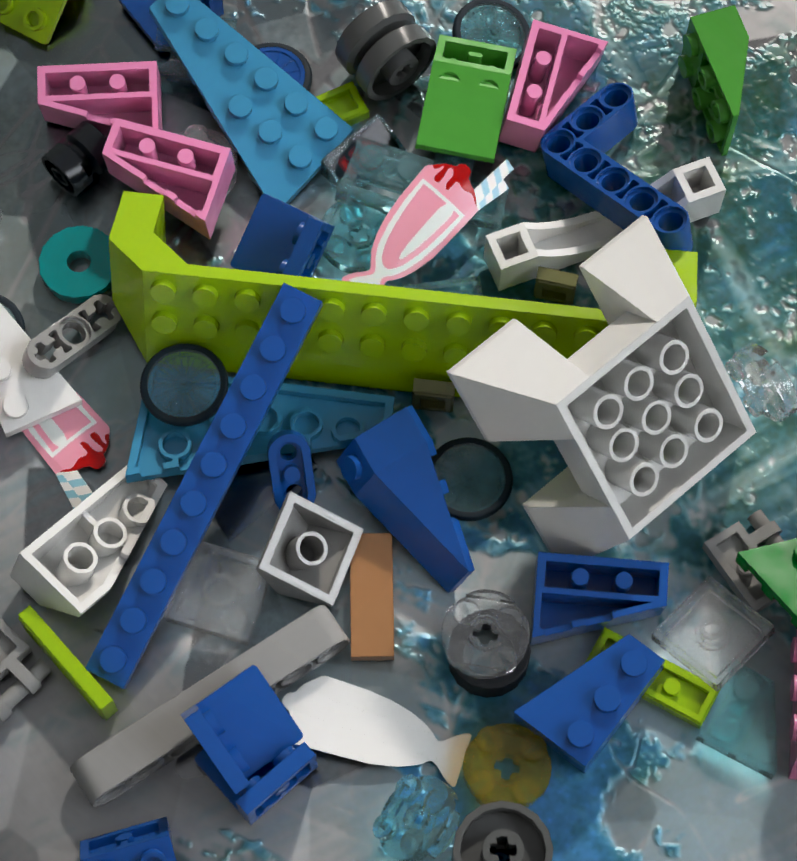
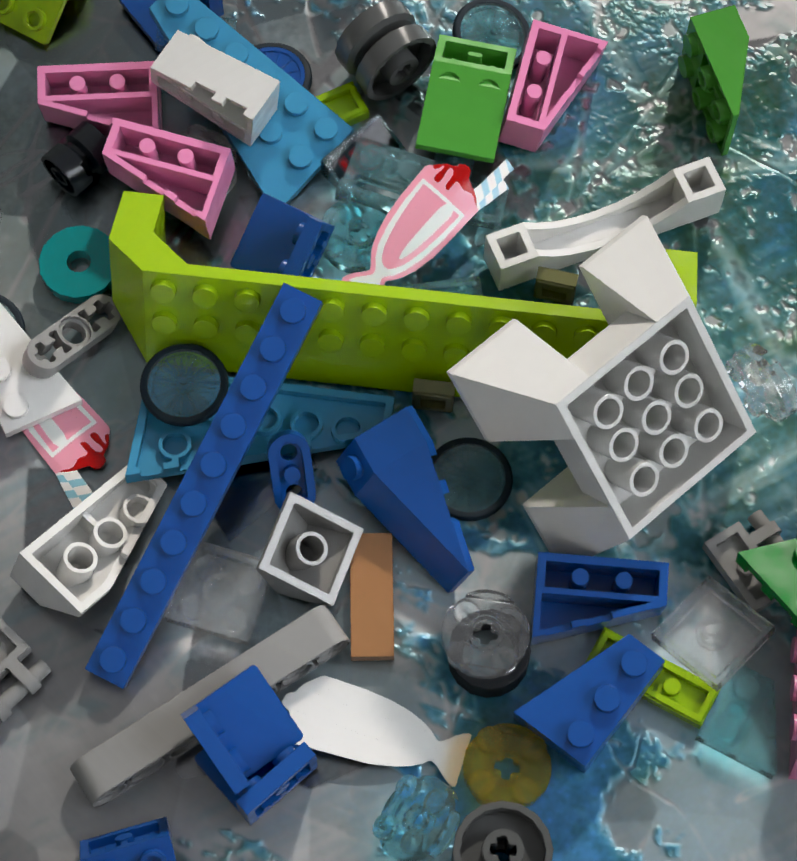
lime tile [18,605,118,721] -> none
blue beam [540,82,693,252] -> none
none -> white wedge [150,30,280,147]

